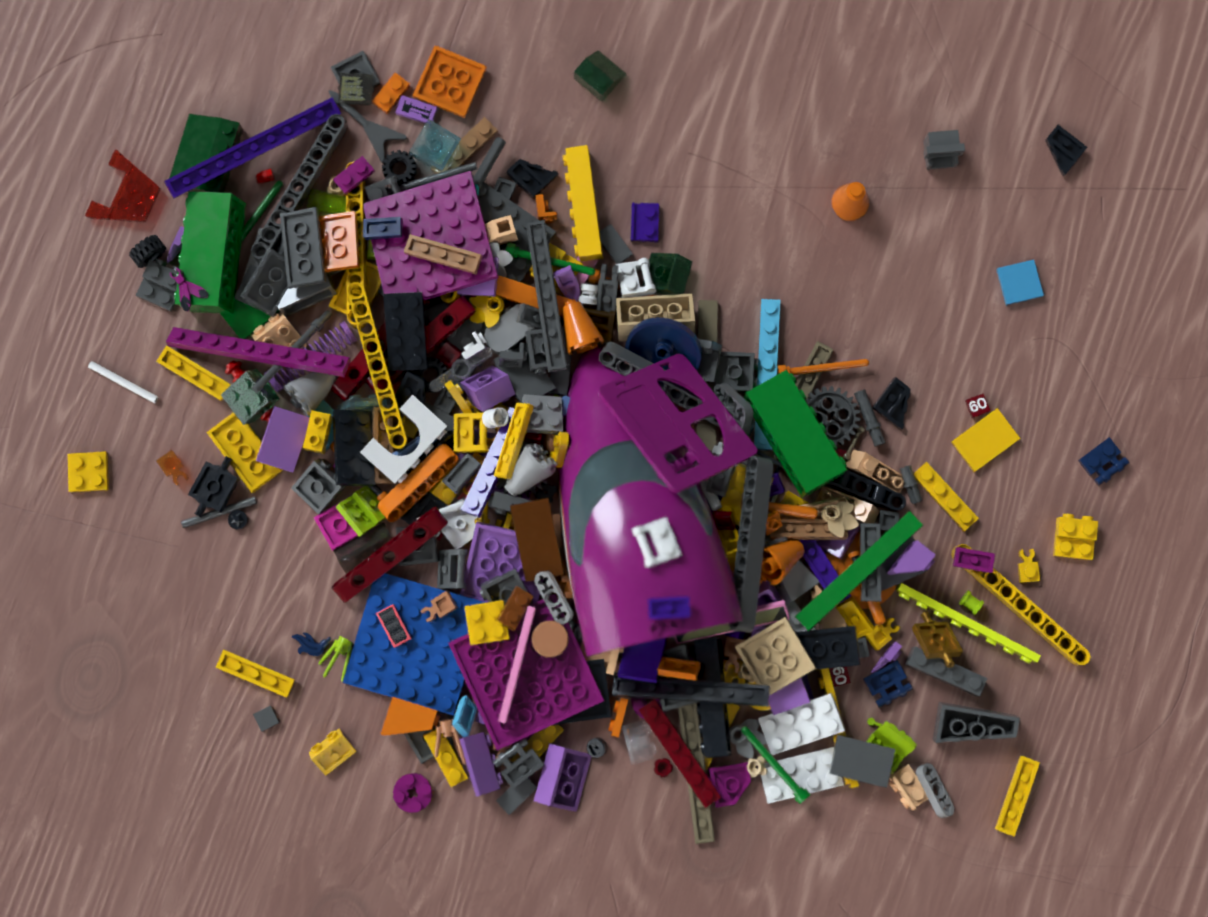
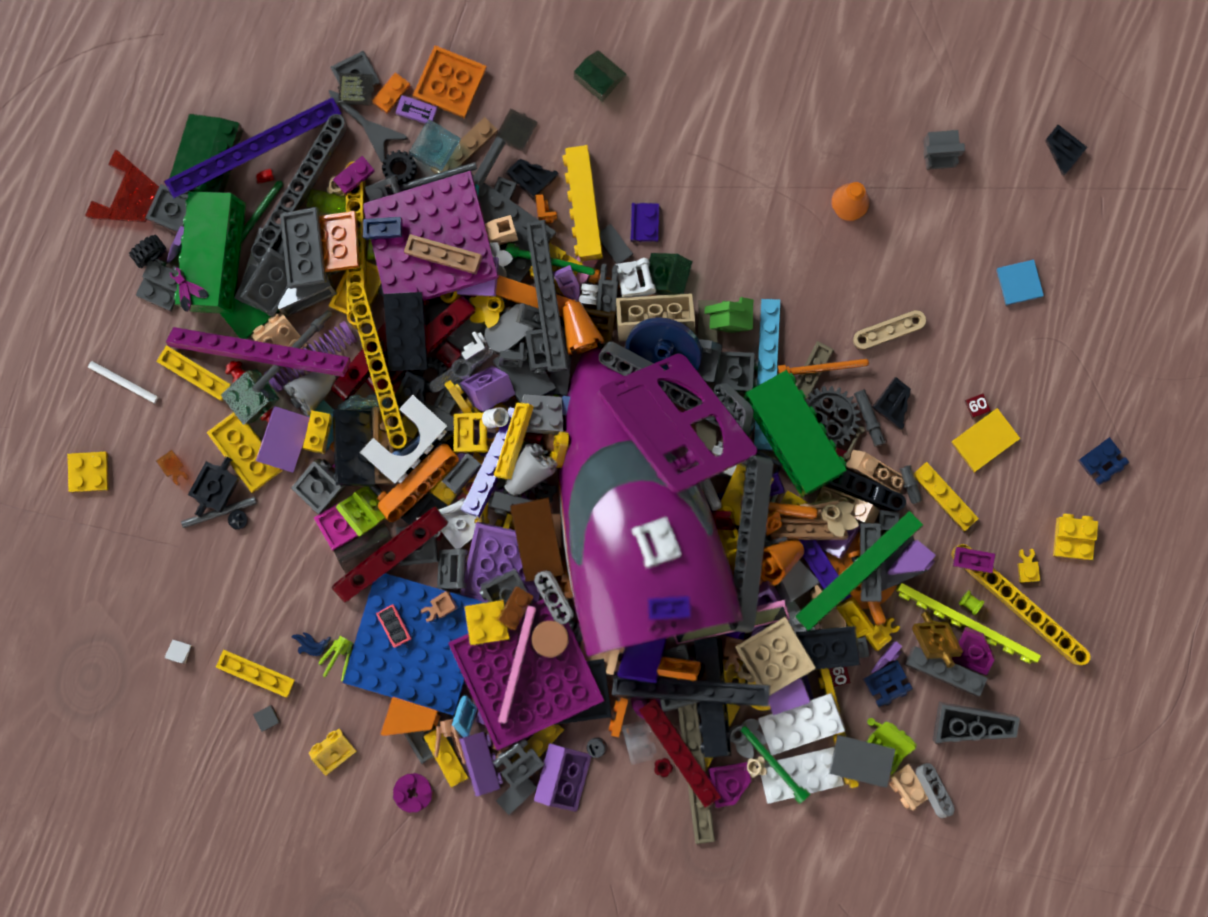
dark grey plate [706,454,735,497] -> none
yellow plate [995,755,1040,837] -> none
none -> dark grey plate [145,184,188,232]
none -> white slope [165,640,192,664]
none -> clear smoke piece [495,108,538,151]
none -> bright green plate [705,297,754,333]
none -> tan plate [853,310,926,350]
none -> magenta plate [951,627,995,675]

